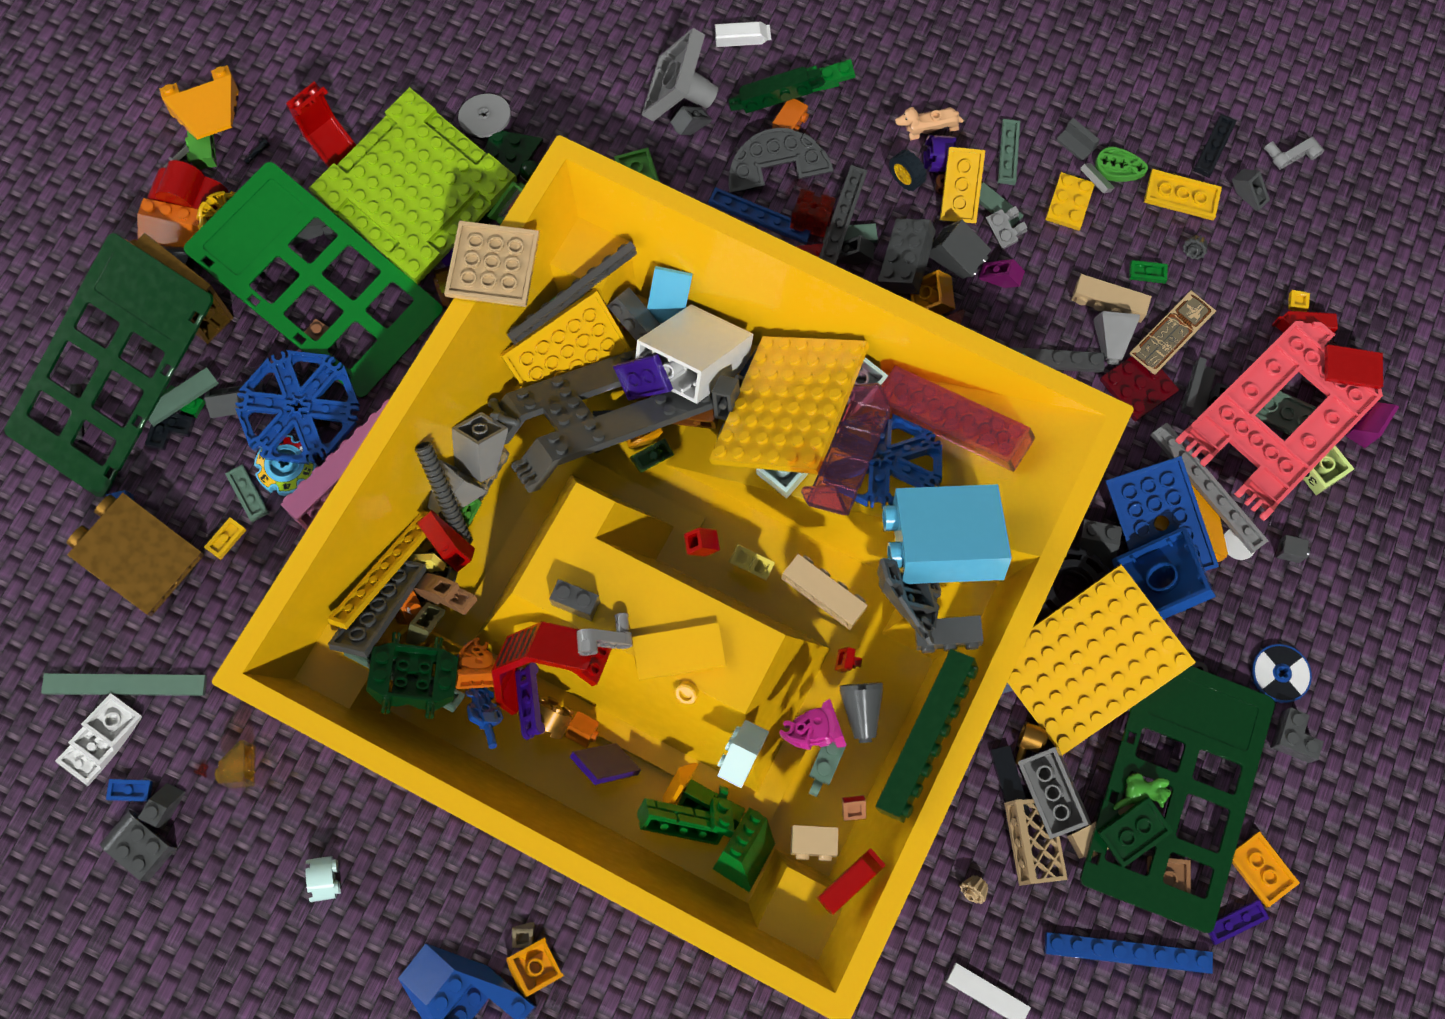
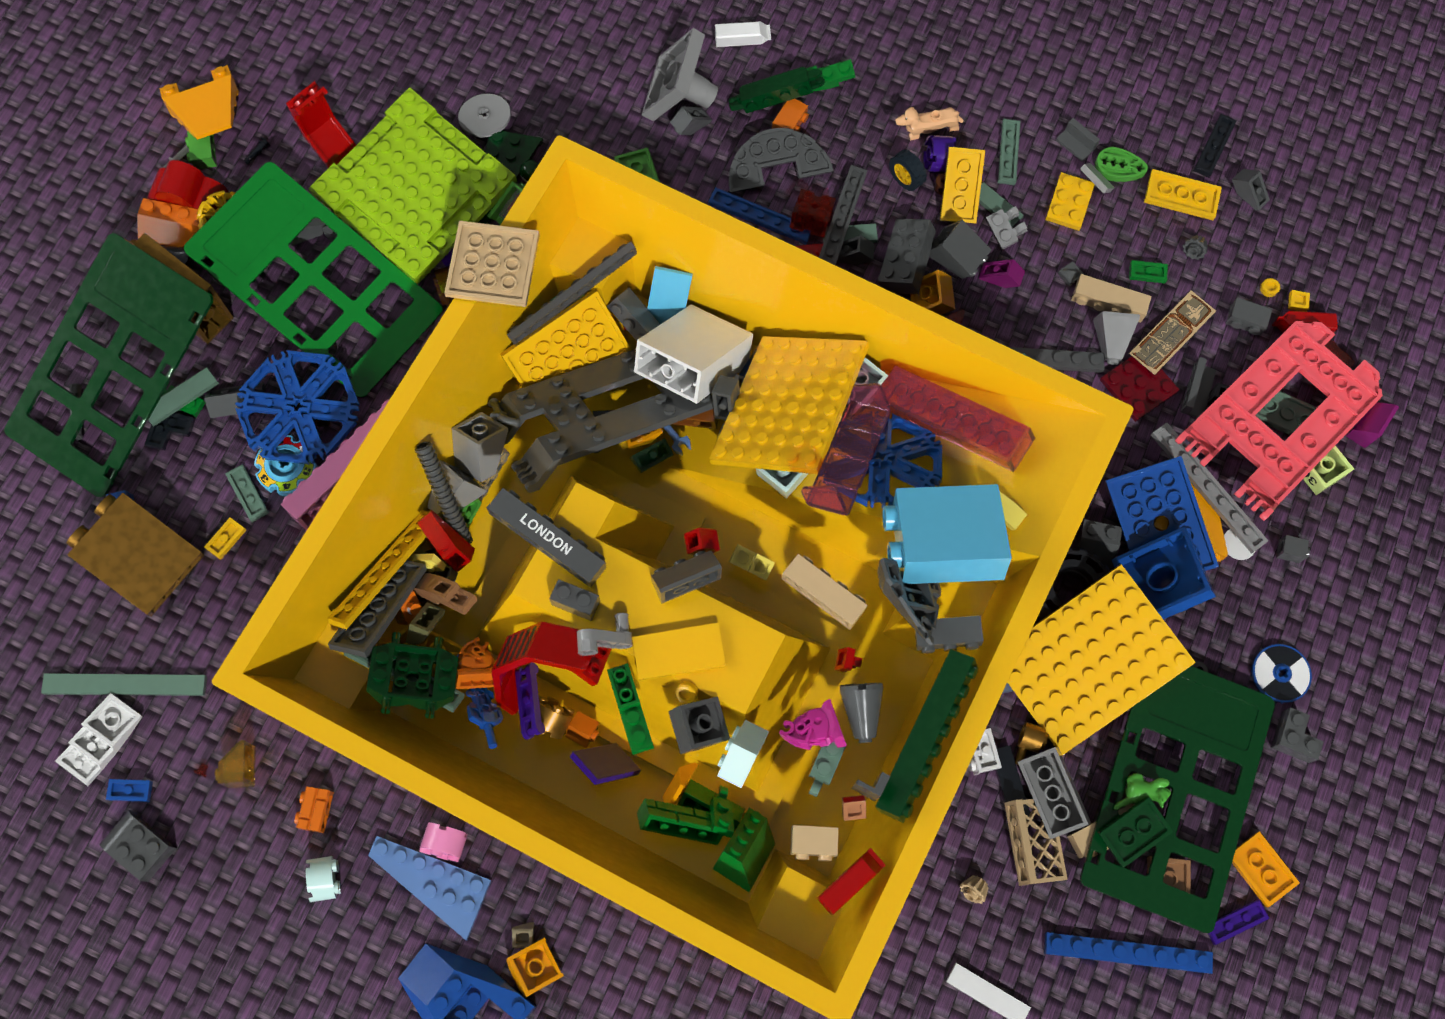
dark grey slope [138,783,186,829] -> none
nougat plate [304,319,329,341] -> none
dark purple tile [613,354,673,401] -> none
light grey beam [1264,137,1325,170] -> none
red tile [1325,345,1383,389] -> none
none -> orange brick [294,786,334,833]
none -> medium blue wing [368,836,492,941]
none -> bright pink brick [419,822,468,862]
none -> dark grey brick [487,488,606,588]
none -> green slope [607,663,654,755]
none -> dark grey slope [651,550,722,604]
none -> medium blue bar [663,425,691,455]
none -> dark grey slope [668,697,730,754]
none -> dark grey panel [851,772,890,801]
none -> white bracket [969,728,1002,775]
none -> light yellow slope [1000,492,1027,530]
none -> dark grey tile [1058,261,1084,286]
none -> dark grey brick [1225,297,1272,335]
none -> yellow tile [1260,278,1280,297]

